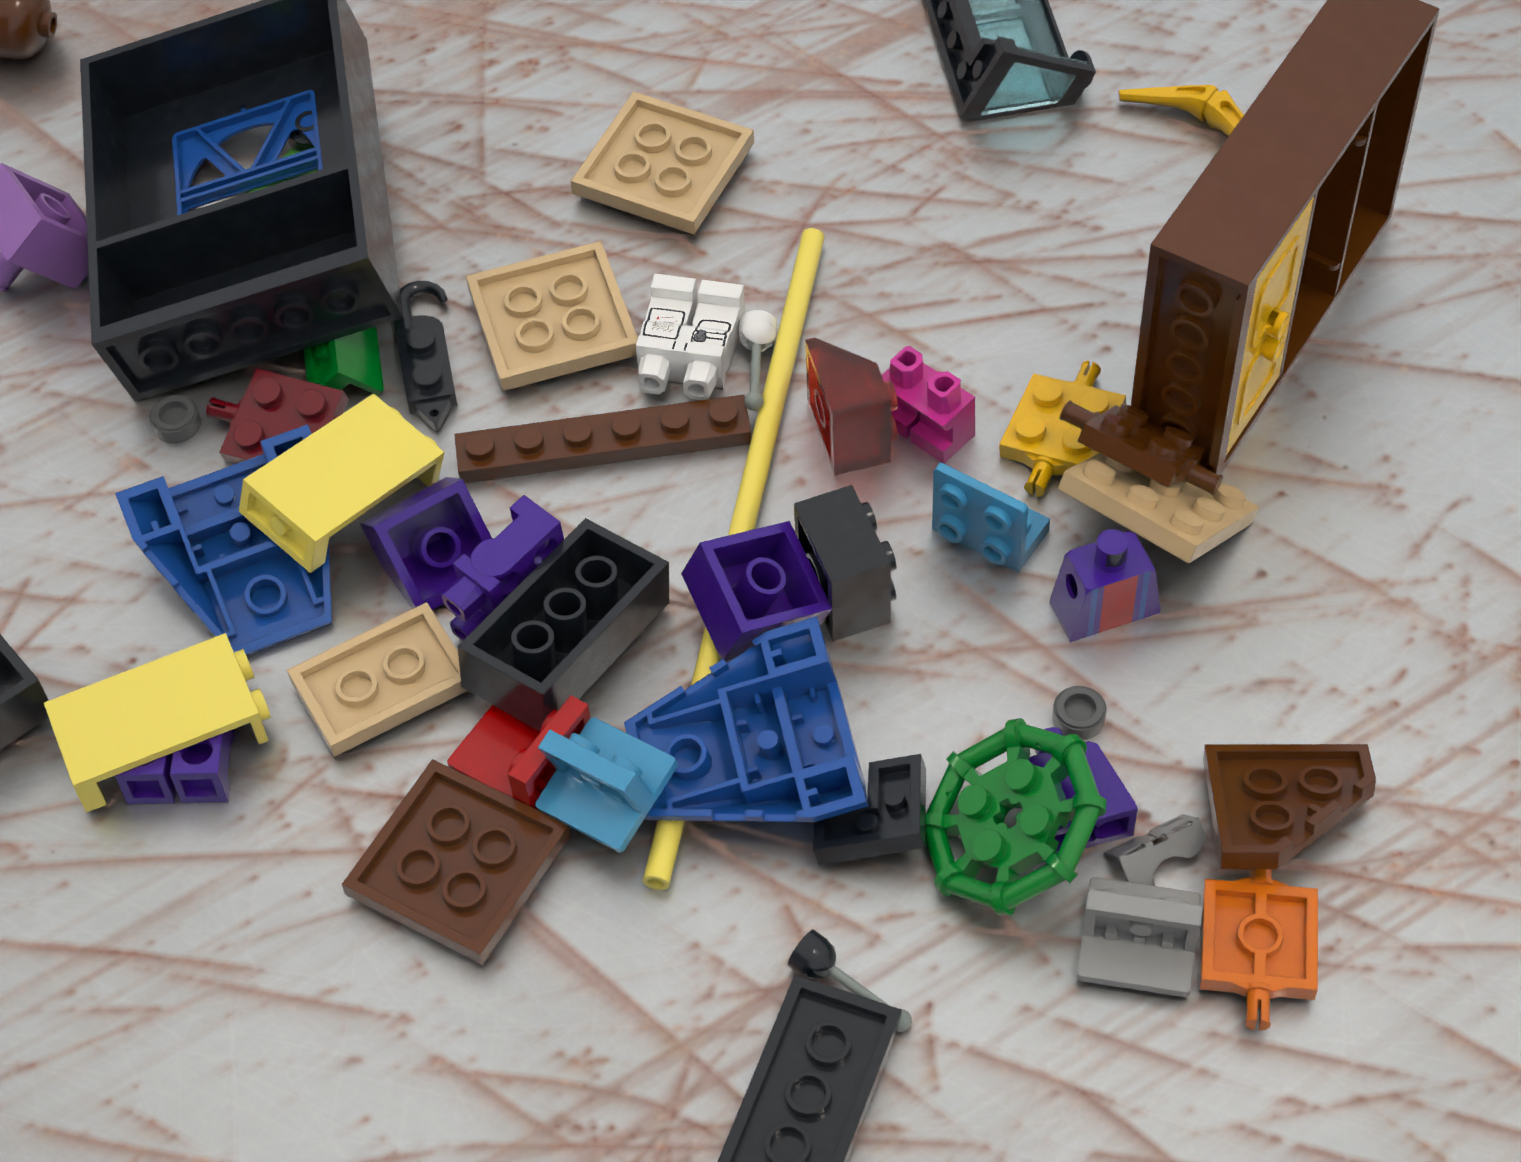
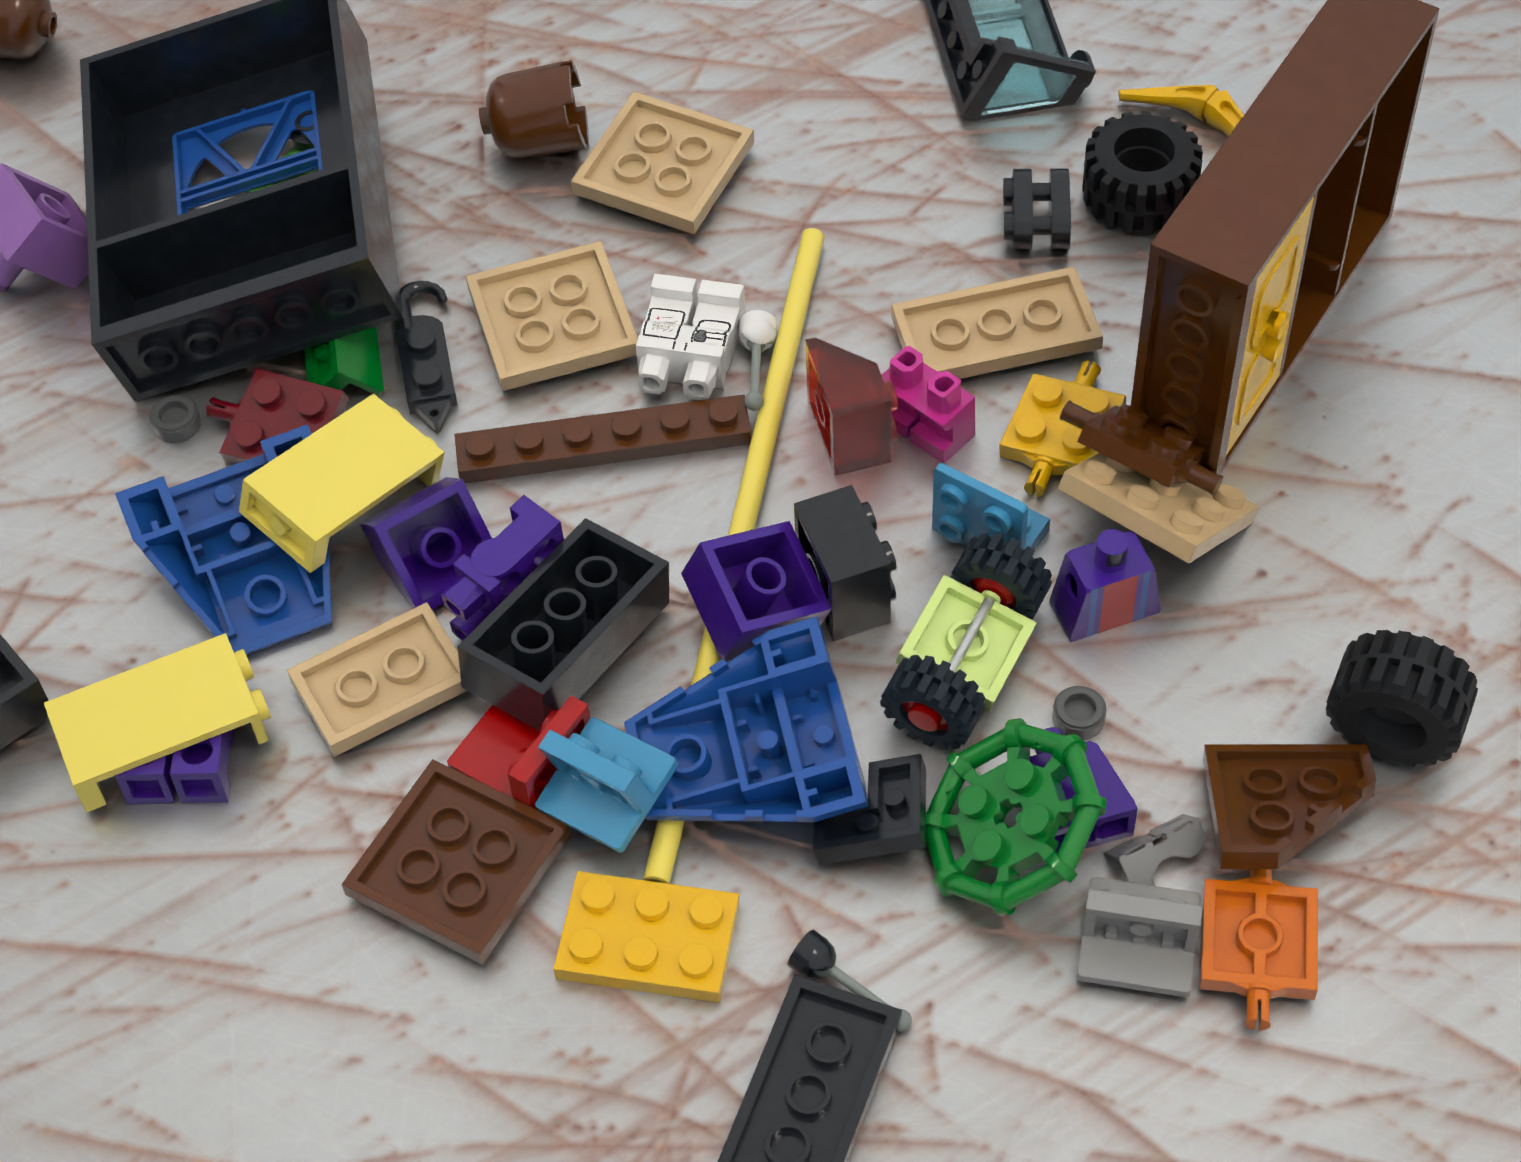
none -> reddish brown cylinder [479,60,589,158]
none -> yellow plate [553,871,740,1003]
none -> plate [880,533,1052,750]
none -> tan plate [891,266,1104,379]
none -> black brick [1003,168,1071,249]
none -> black tyre [1082,111,1203,234]
none -> black tyre [1325,630,1478,766]

